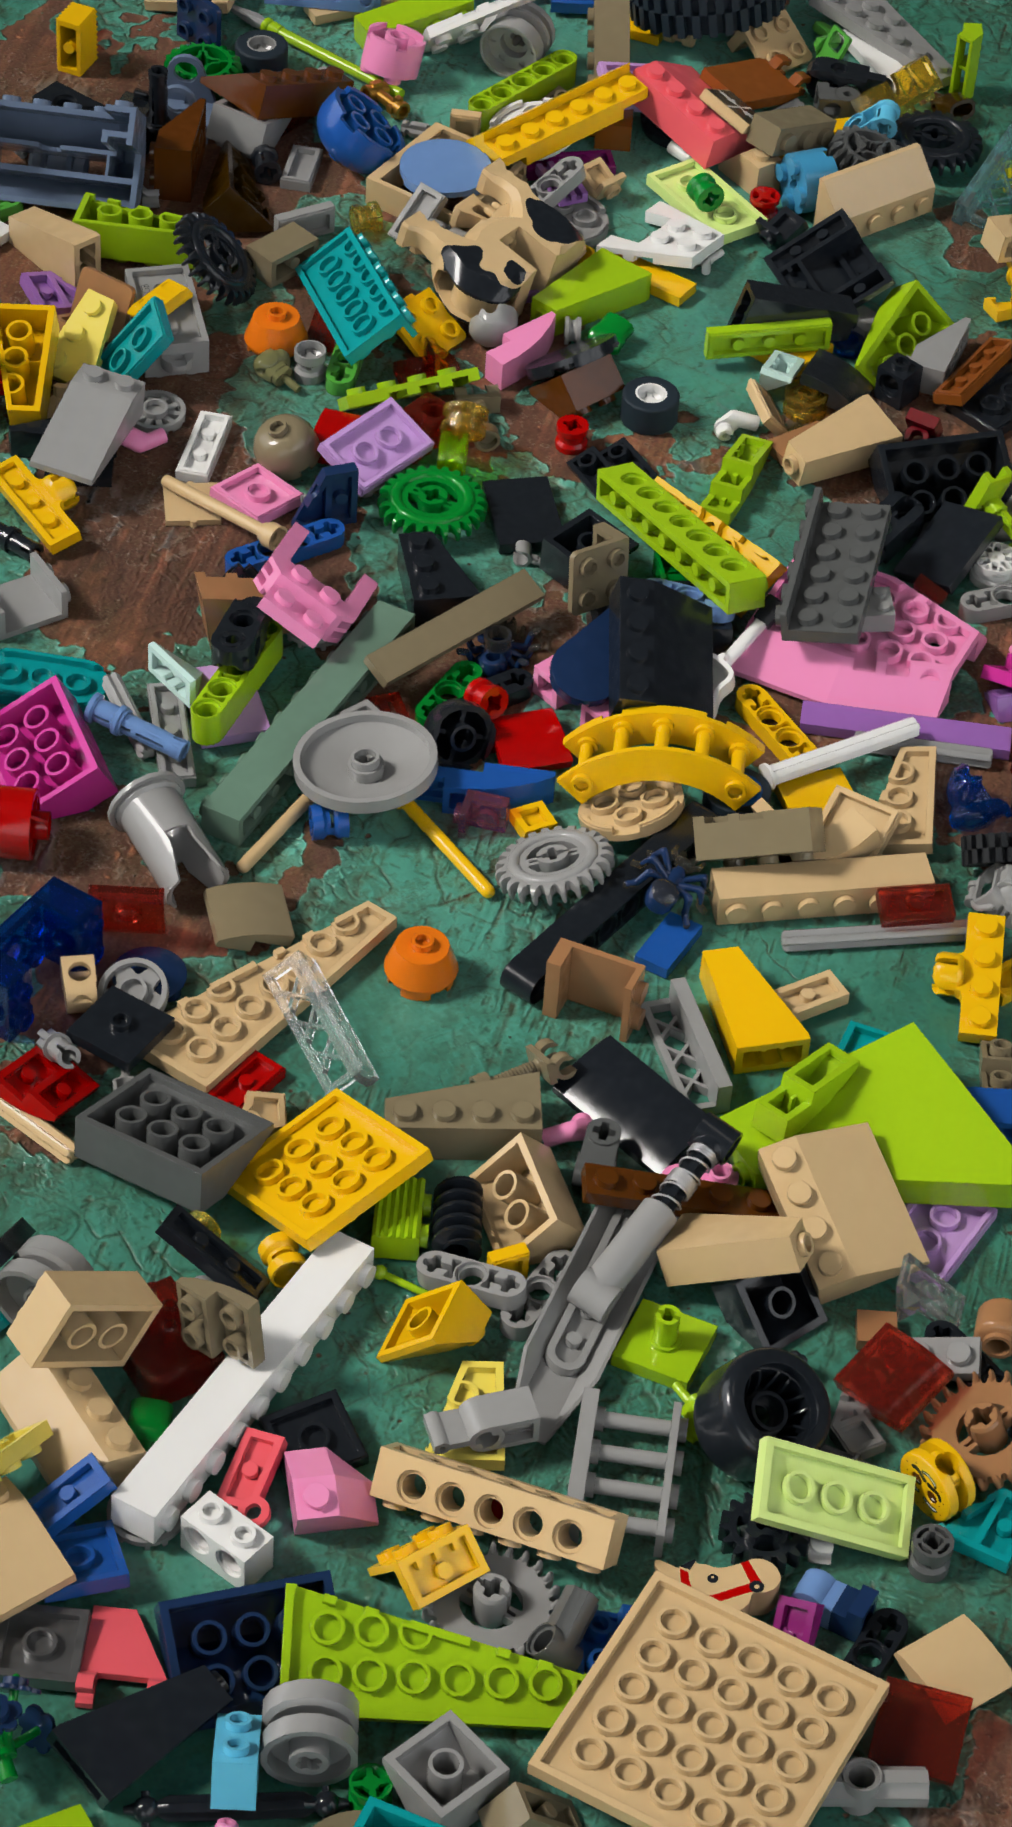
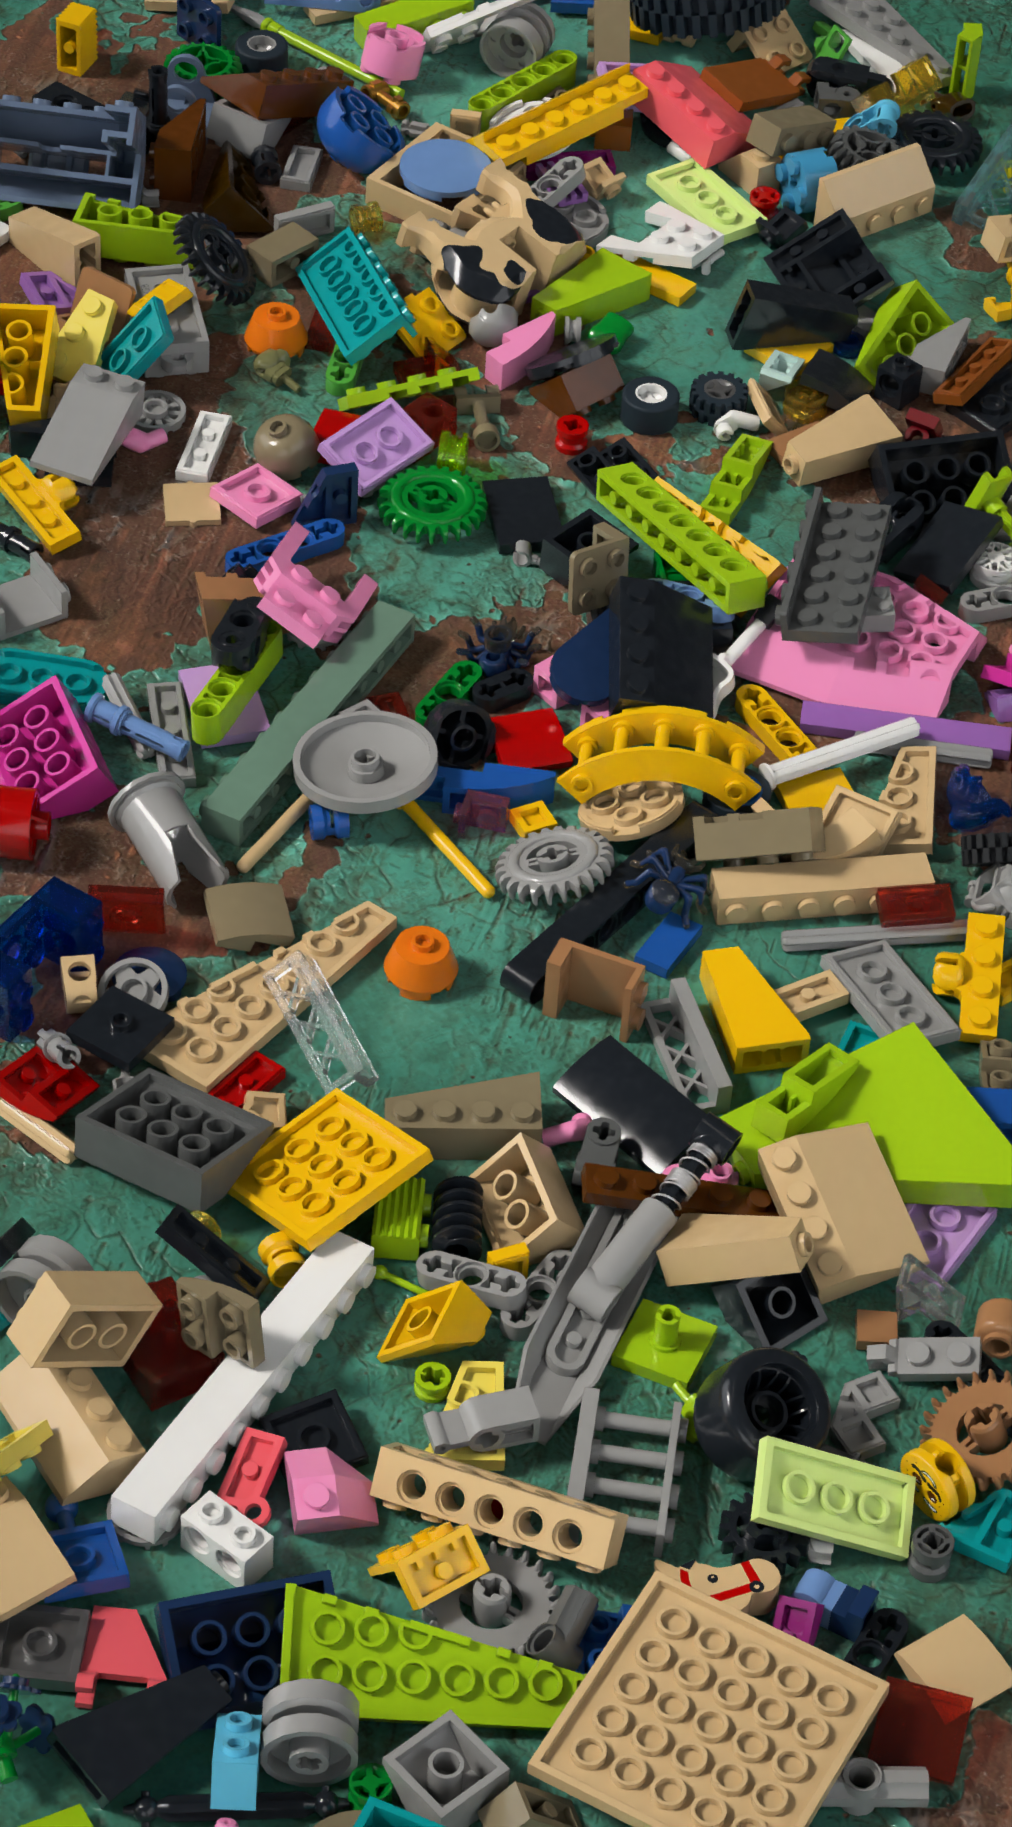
blue plate [28,1452,117,1538] -> none
green piece [127,1397,174,1453] -> none
light aqua slope [148,641,203,708] -> none
tan piece [161,475,288,551] -> none
light grey wheel [294,340,326,385] -> none
dark tan tile [363,568,545,688] -> none
light grey tile [387,182,448,249] -> none
black wedge [397,531,480,628] -> none
clear yellow wheel [440,401,489,442] -> none
red wheel [464,677,509,720] -> none
dark tan bar [469,1038,577,1085] -> none
green wheel [686,173,725,212] -> none
tile [699,88,756,135] -> none
lime tile [703,317,833,360] -> none
clear red slope [833,1322,955,1433] -> none
none -> lime bush [414,1361,451,1403]
none -> black wheel [689,371,748,427]
none -> light grey tile [820,940,962,1047]

